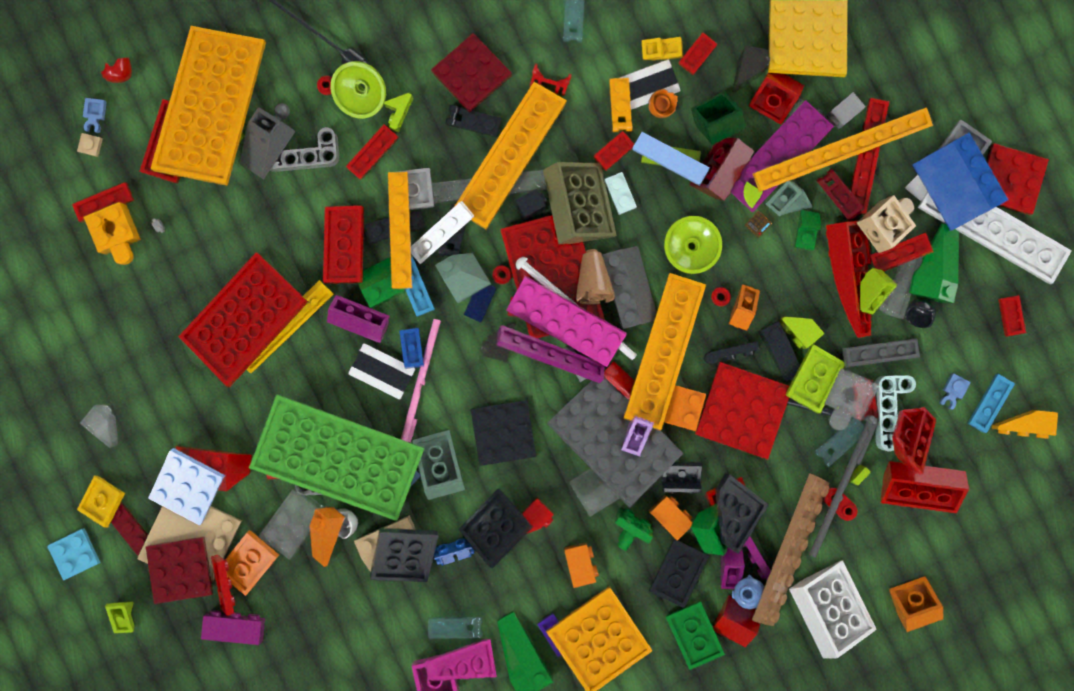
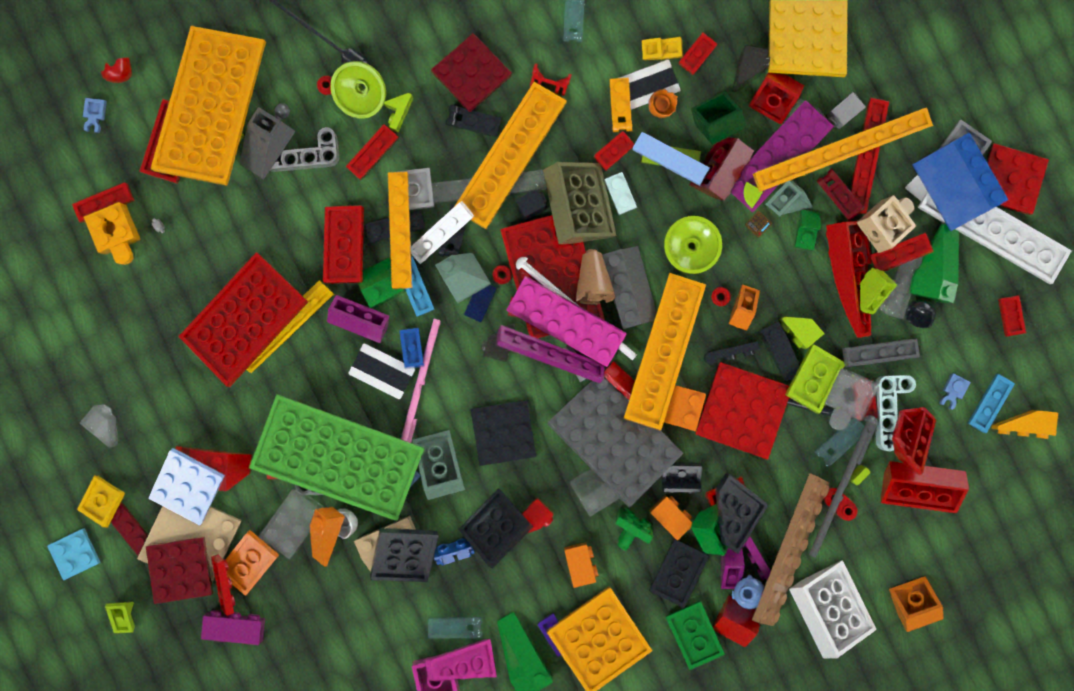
tan plate [77,133,103,157] -> none
medium lavender slope [621,416,654,456] -> none

